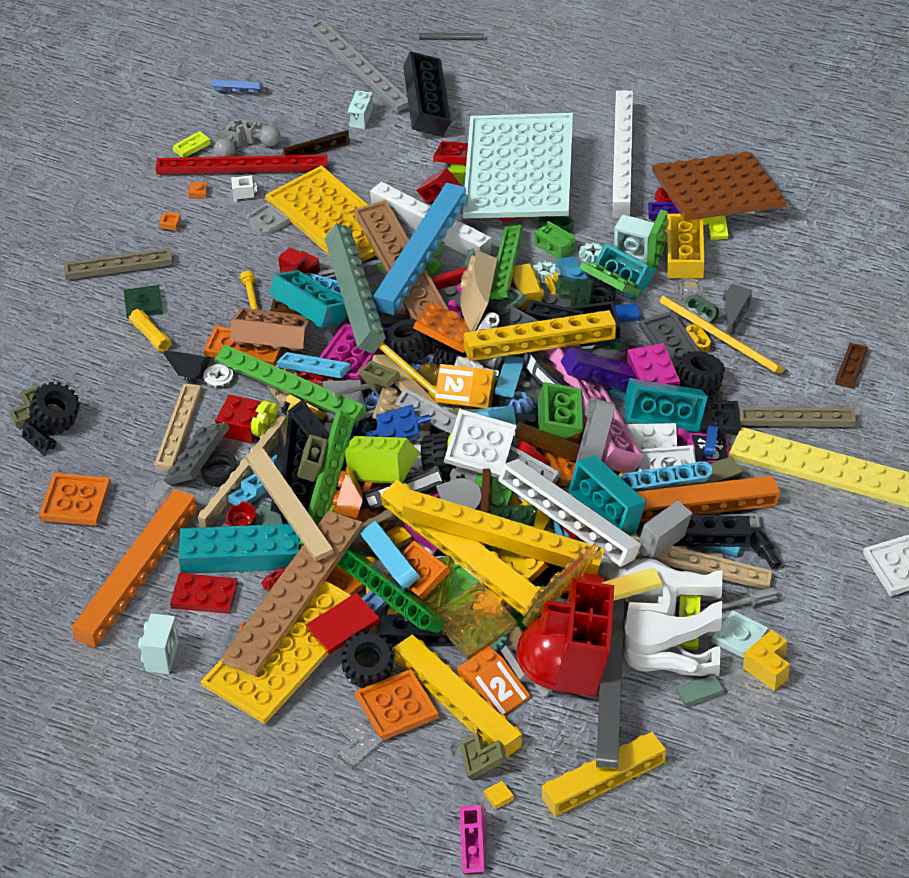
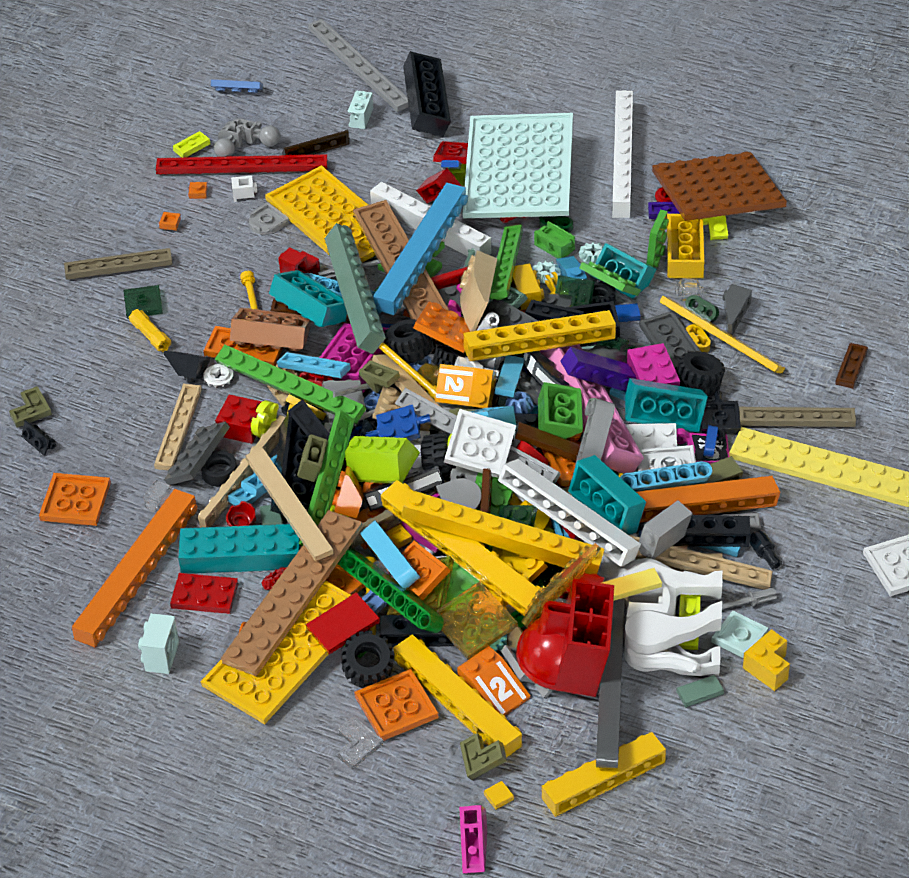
black tyre [29,382,80,434] -> none
dark grey bar [419,33,484,40] -> none
light aqua brick [614,214,654,263] -> none
none -> blue tile [441,160,461,169]

